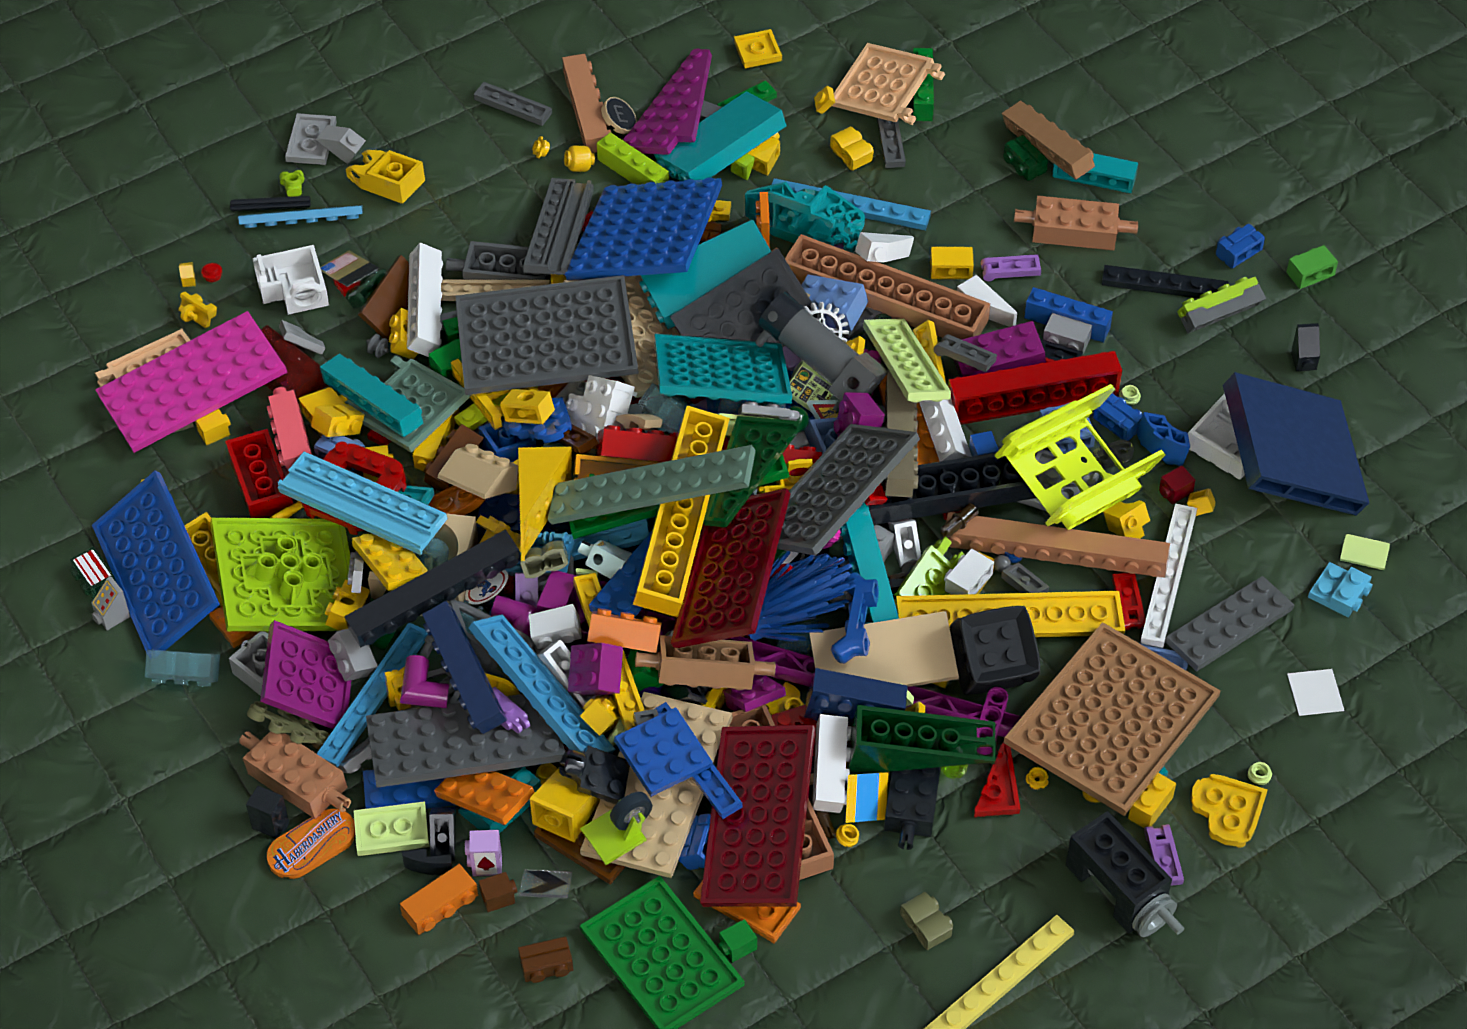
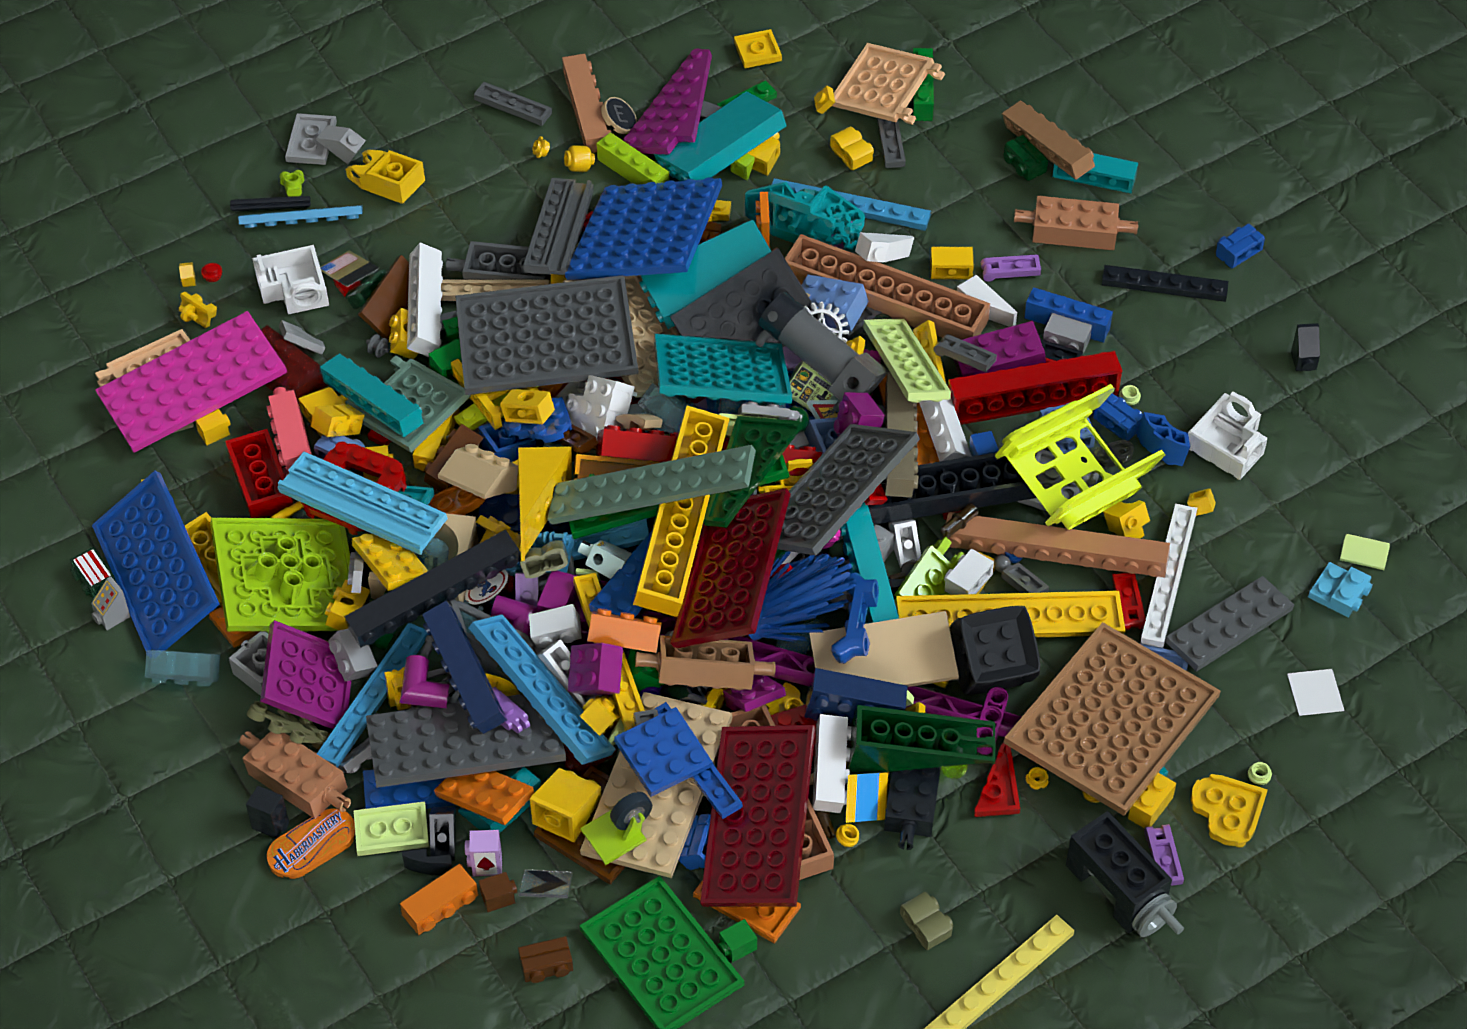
yellow plate [536,763,557,785] -> none
black plate [559,745,630,804] -> none
dark red brick [1159,466,1196,505] -> none
piece [1177,277,1266,333] -> none
dark blue brick [1222,372,1370,516] -> none
bright green brick [1286,245,1338,289] -> none

